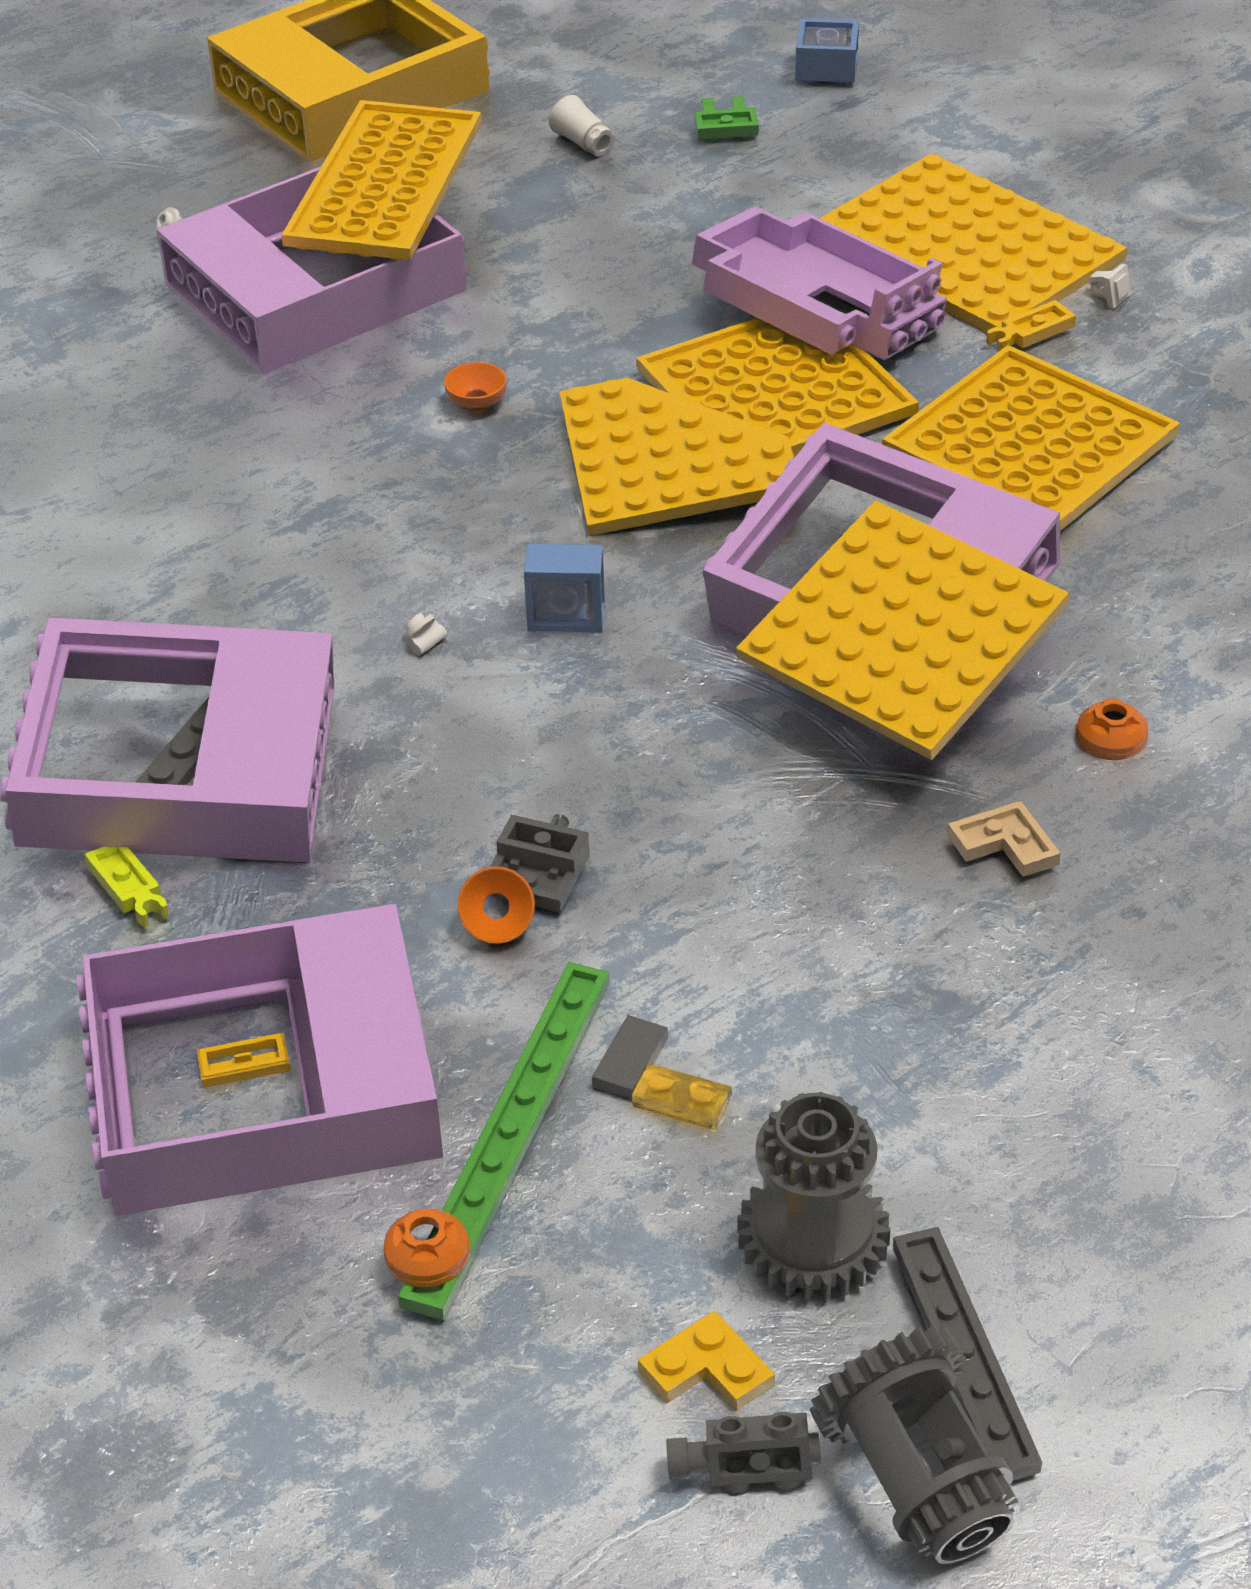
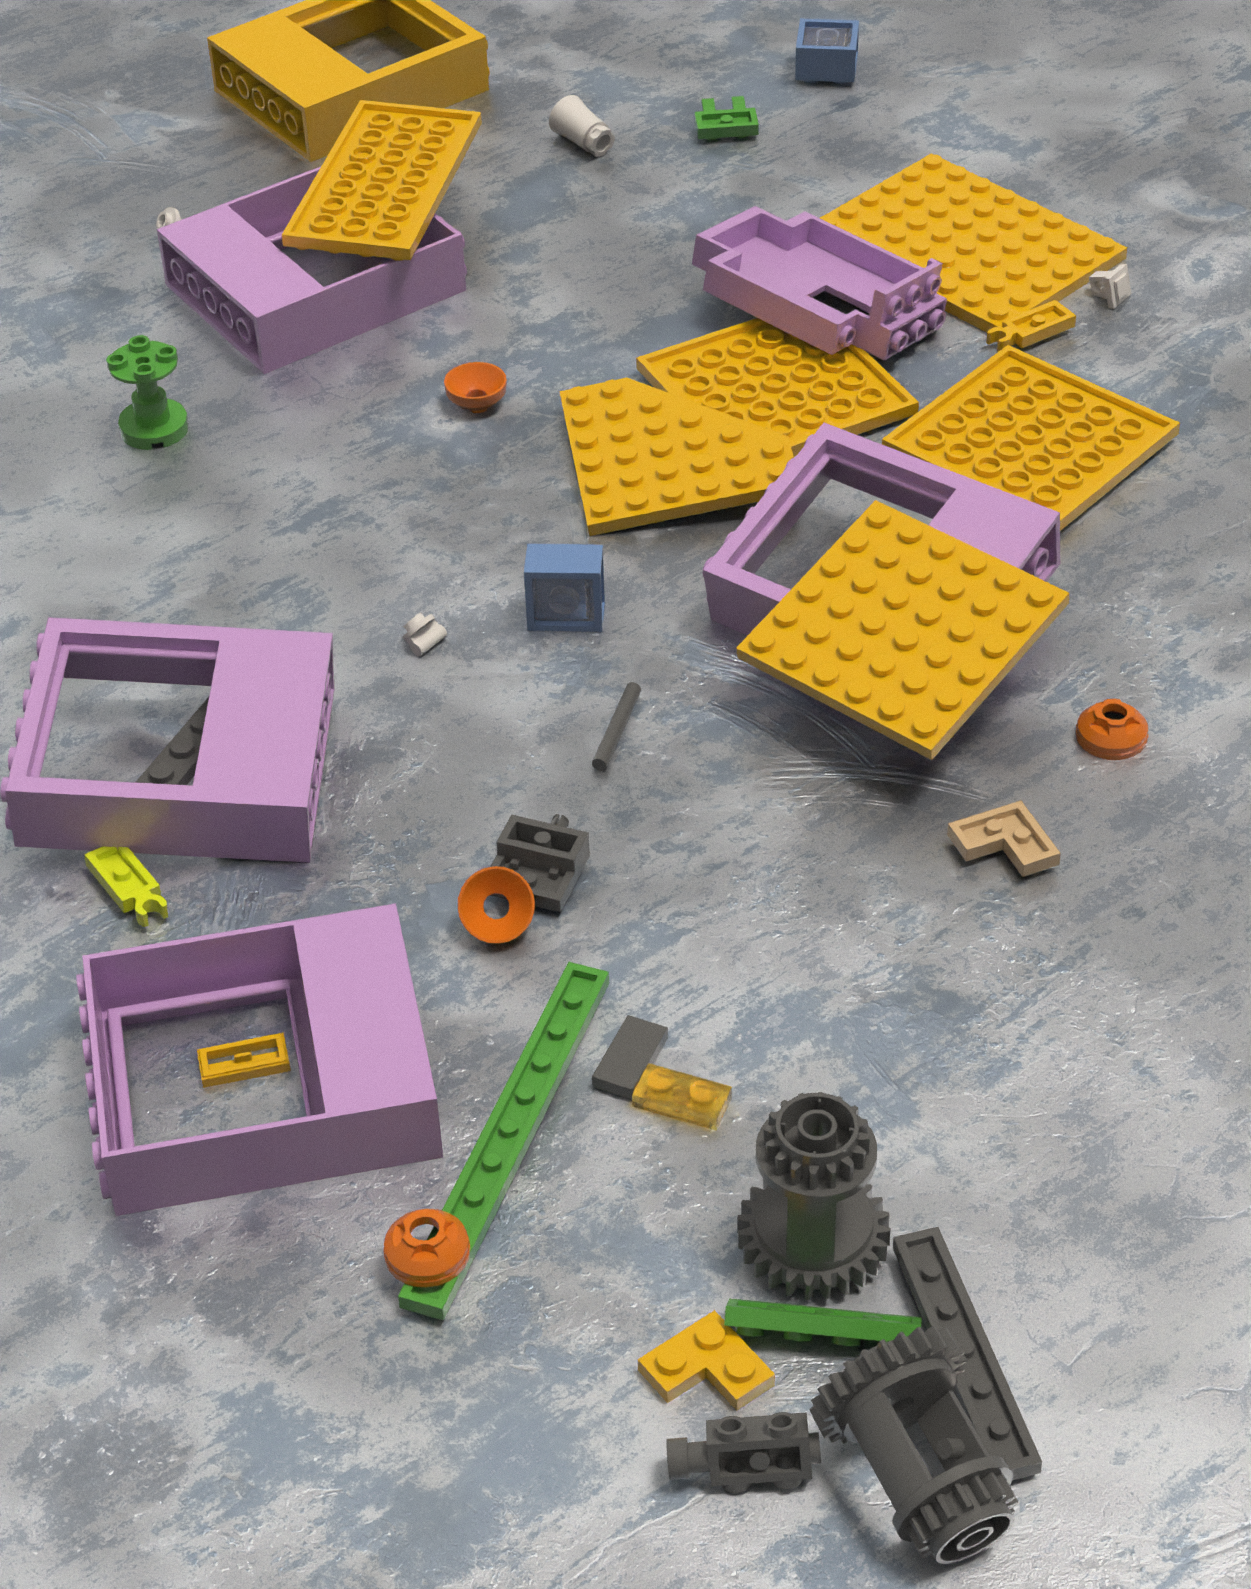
none -> bright green piece [106,335,188,450]
none -> dark grey bar [592,682,641,771]
none -> bright green plate [724,1298,922,1346]

